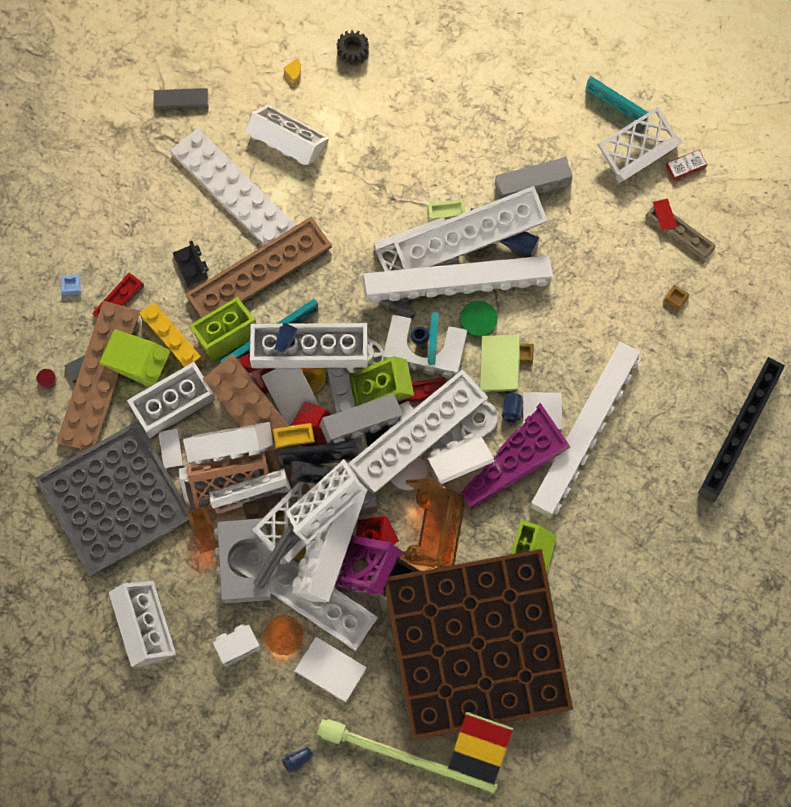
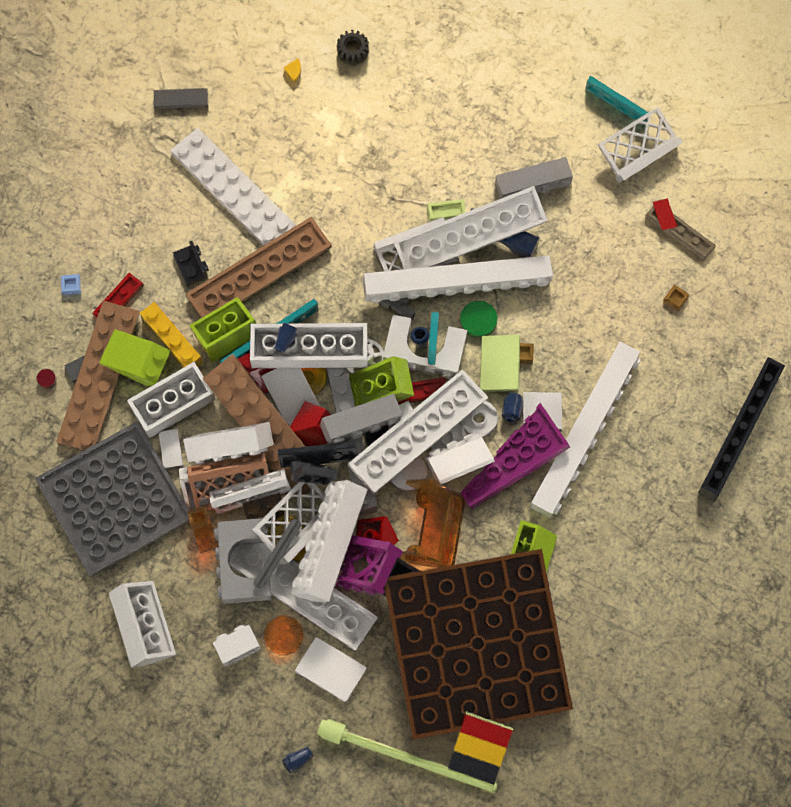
white slope [245,105,330,165] -> none
yellow tile [272,423,315,449] -> none
white fence [286,460,367,544] -> none
tile [666,149,708,180] -> none

